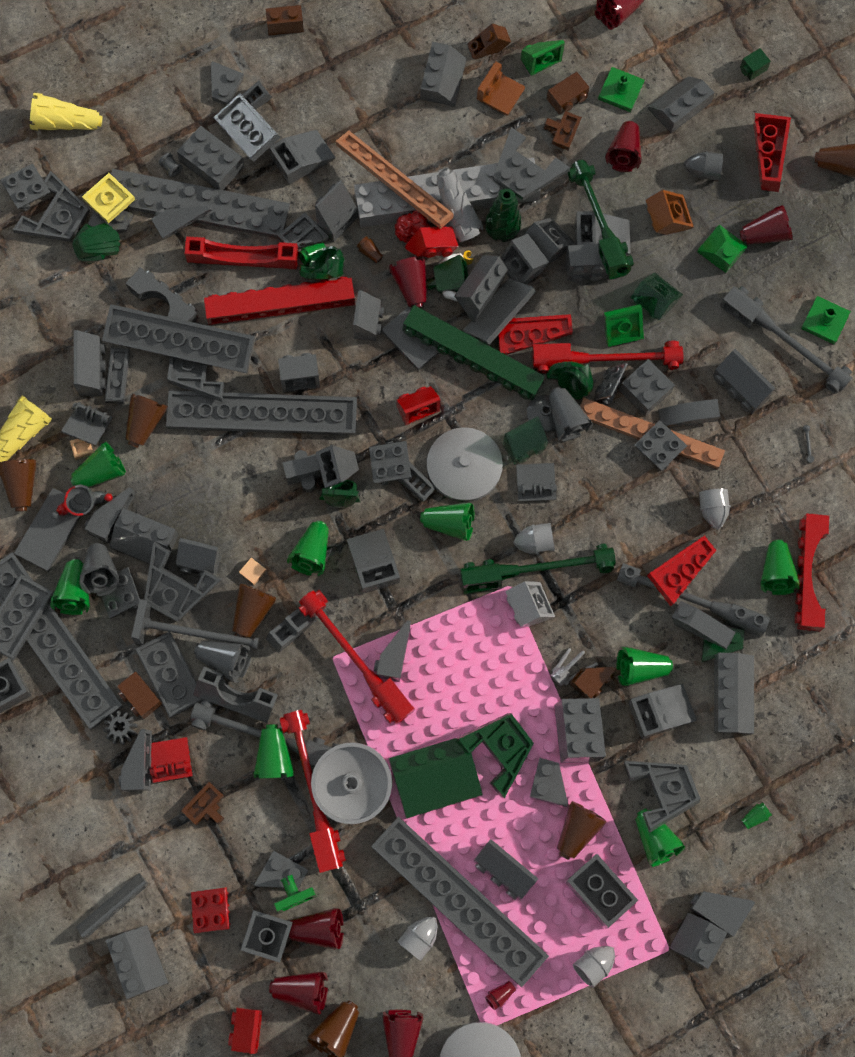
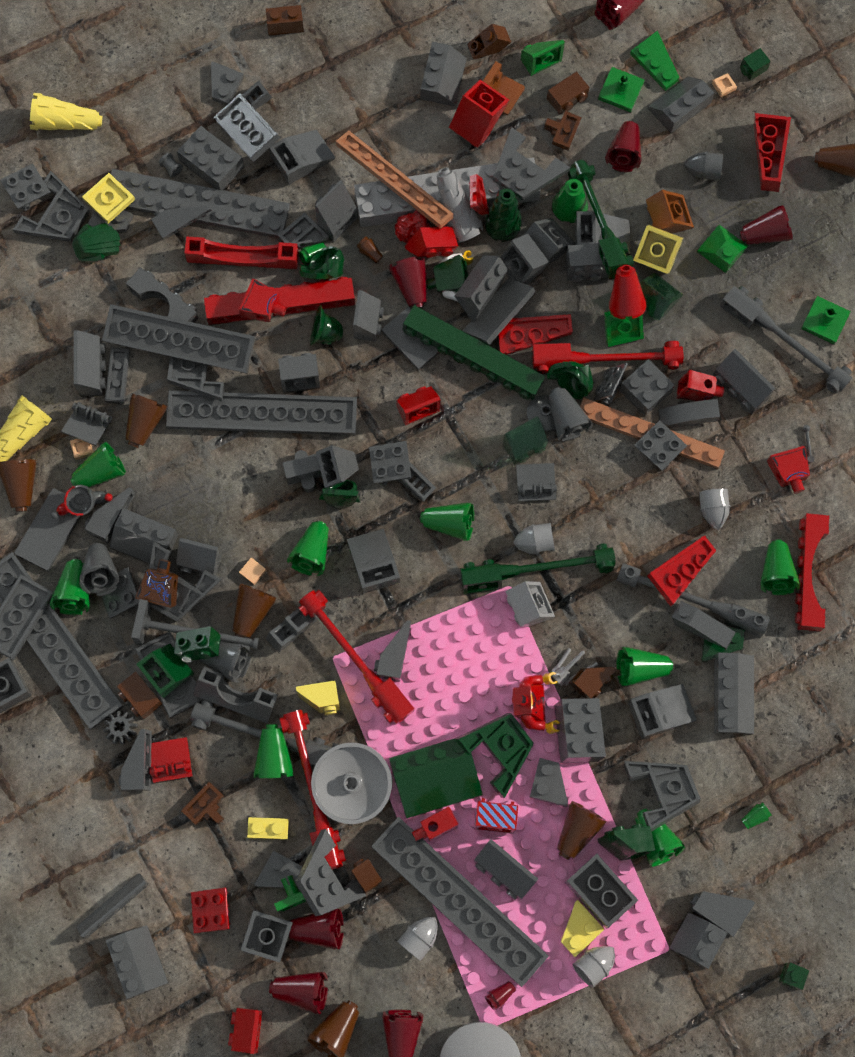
light grey dish [427,427,503,502] -> none
none -> reddish brown torso [135,559,178,608]
none -> dark green slope [136,643,194,698]
none -> dark green brick [174,626,221,663]
none -> red torso [239,278,287,322]
none -> light yellow plate [247,817,289,840]
none -> dark grey wing [295,829,366,916]
none -> light yellow slope [296,681,340,715]
none -> dark green piece [310,305,343,346]
none -> reddish brown slope [351,858,382,893]
none -> red torso [412,807,459,843]
none -> red slope [448,80,510,148]
none -> red wing [469,174,489,215]
none -> red container [474,798,518,834]
none -> red torso [512,672,560,734]
none -> green cone [552,179,588,223]
none -> light yellow wing [561,900,604,957]
none -> dark green slope [598,824,655,861]
none -> red cone [609,265,646,319]
none -> green wing [630,31,680,91]
none -> light yellow brick [633,225,683,274]
none -> red torso [676,370,724,401]
none -> light nougat tile [712,73,737,97]
none -> red torso [767,446,810,494]
none -> dark green brick [779,962,809,990]

